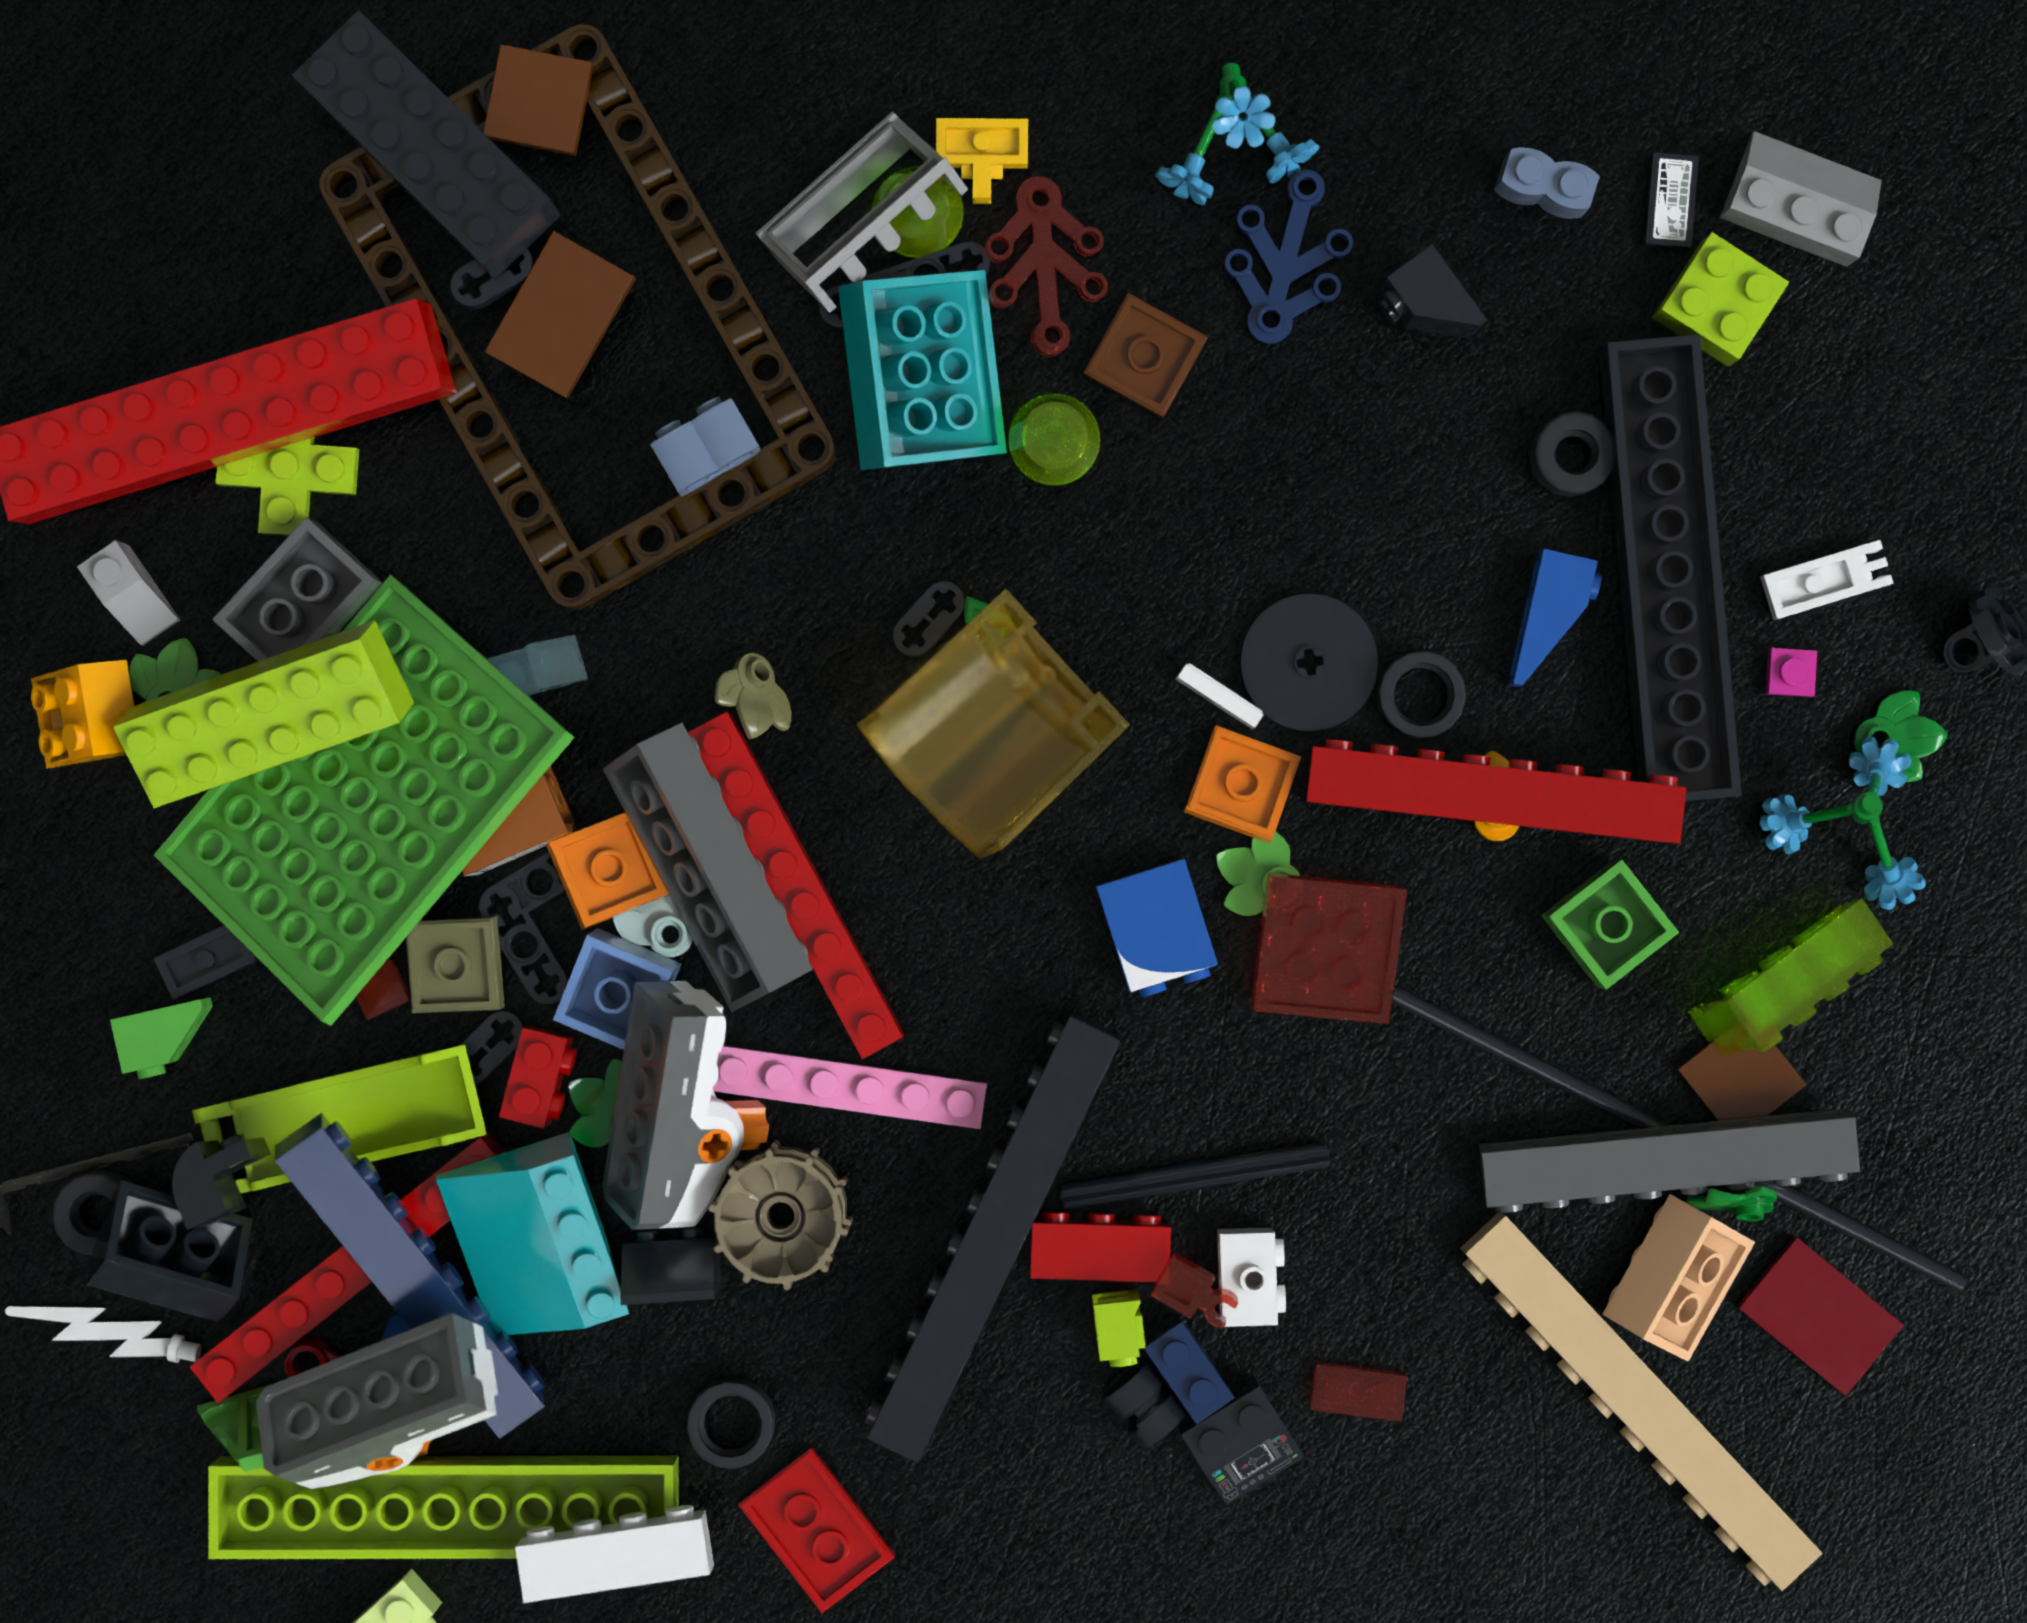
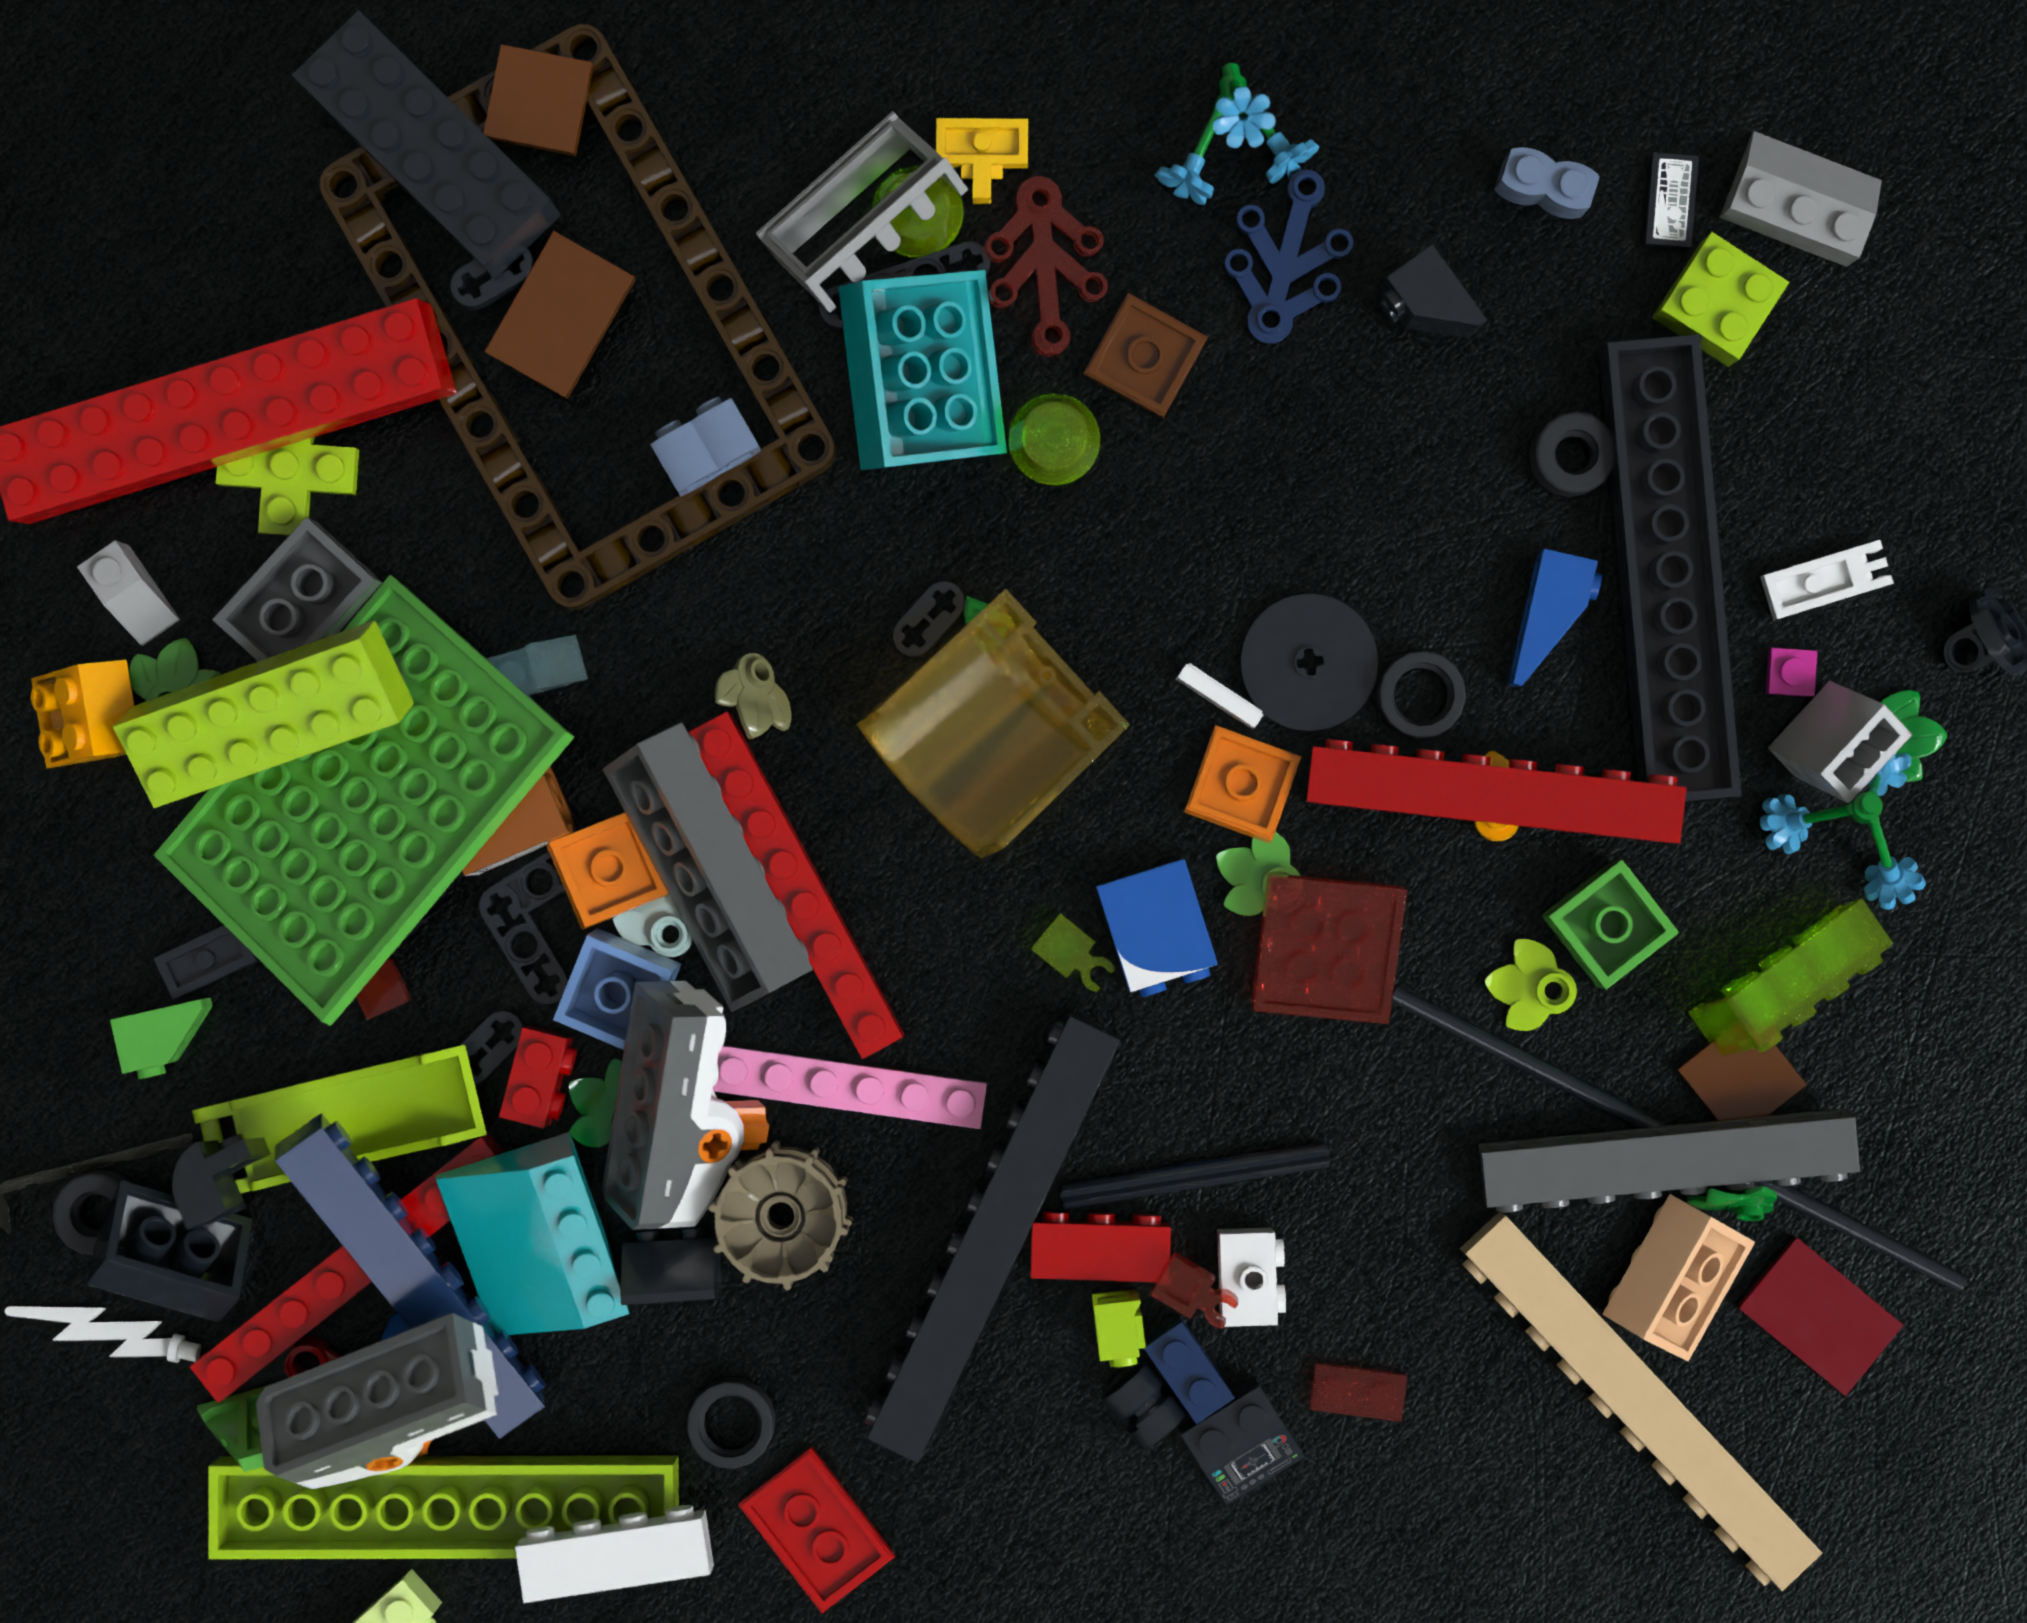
olive tile [406,916,505,1013] -> none
none -> clear neon green plate [1031,913,1115,992]
none -> lime plate [1484,939,1577,1031]
none -> light grey brick [1768,681,1912,803]

